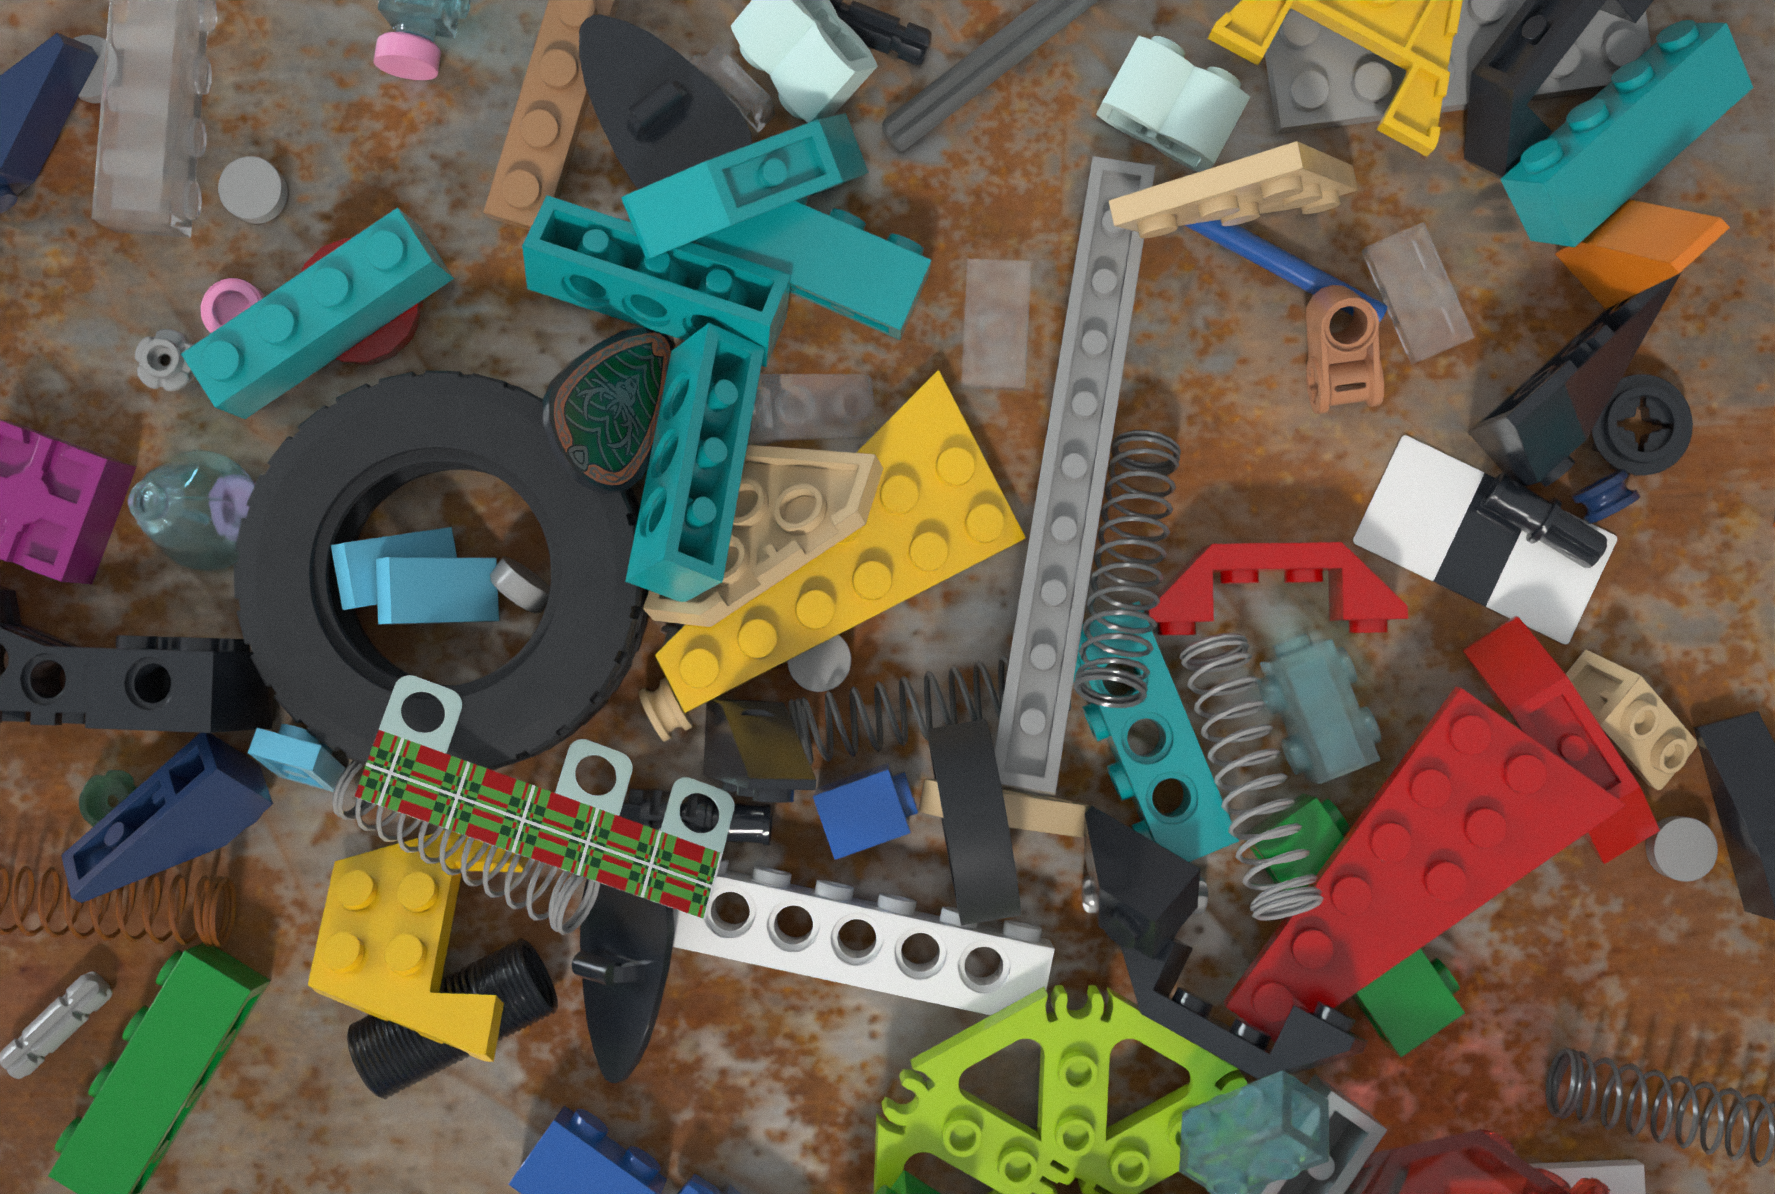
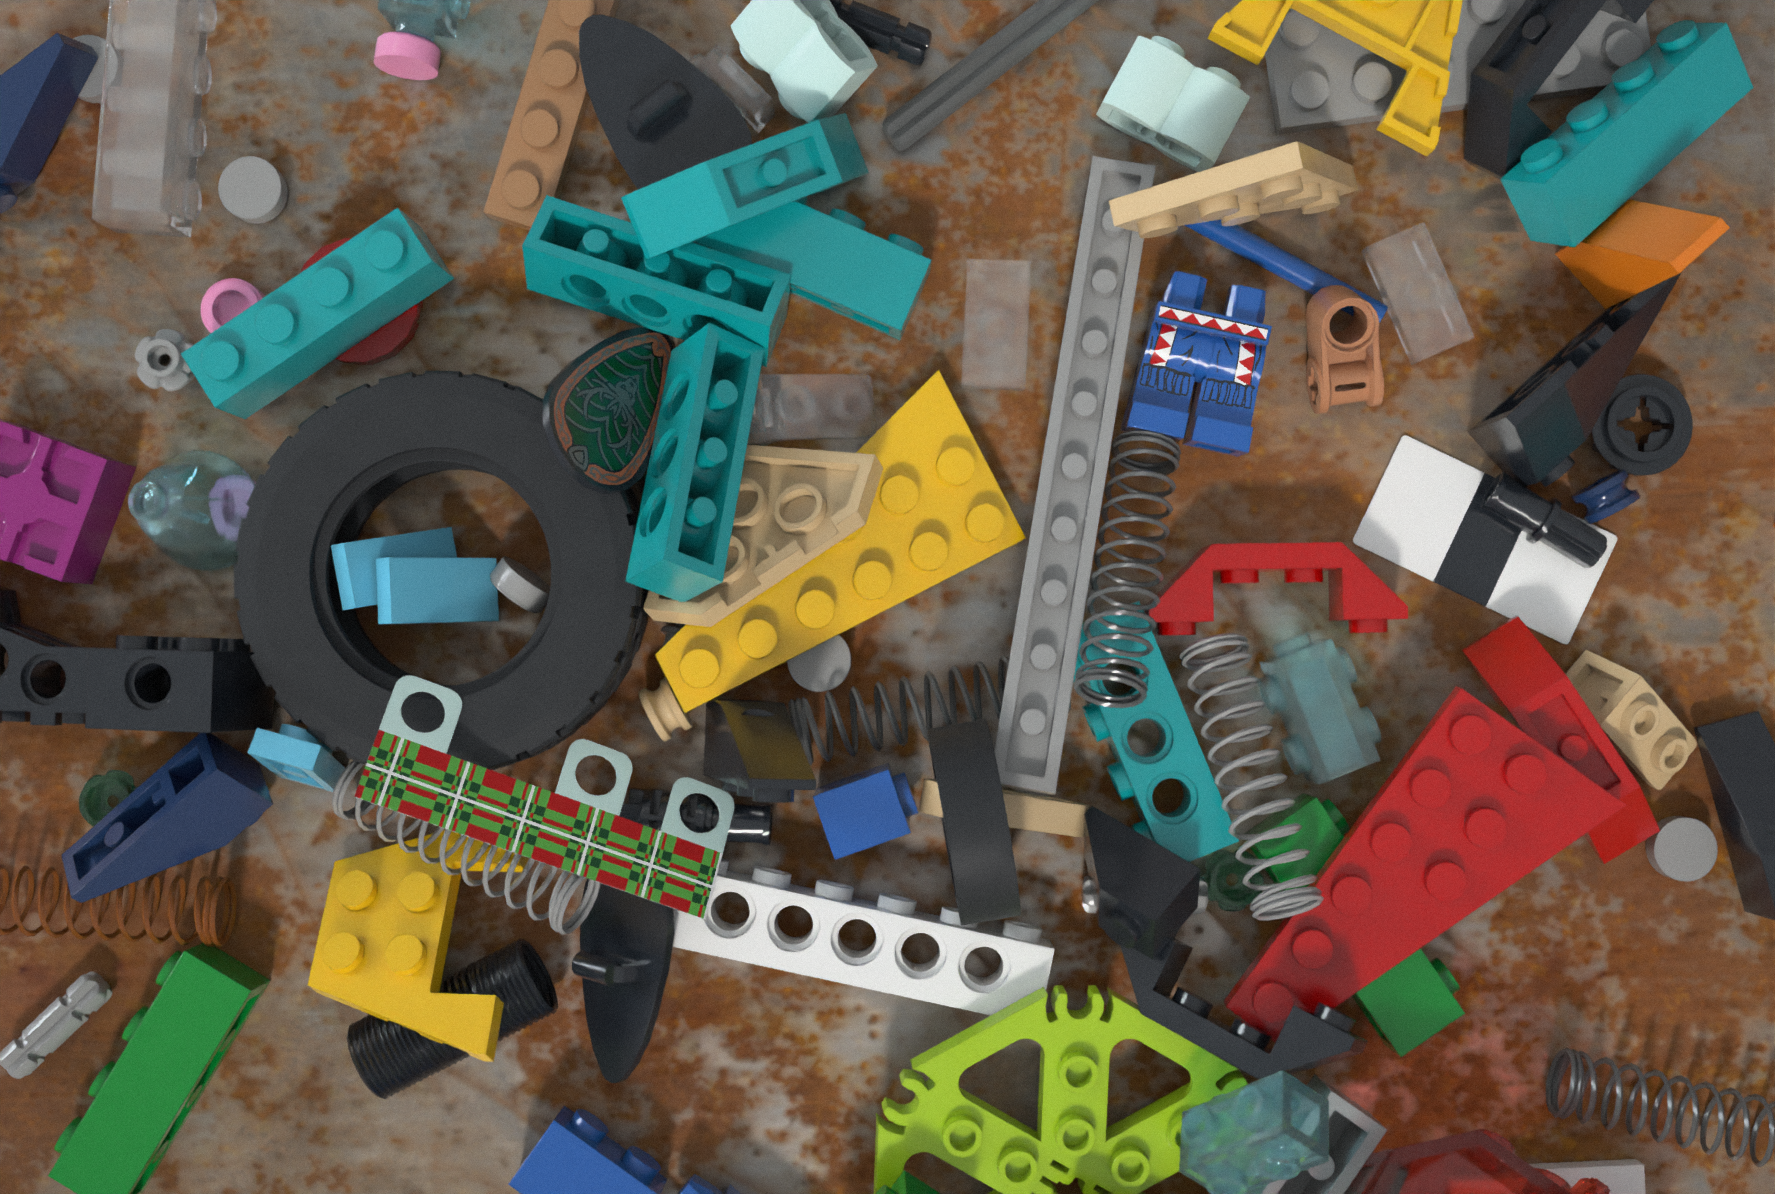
none -> blue hips [1120,271,1272,457]
none -> clear green plate [1201,849,1264,912]

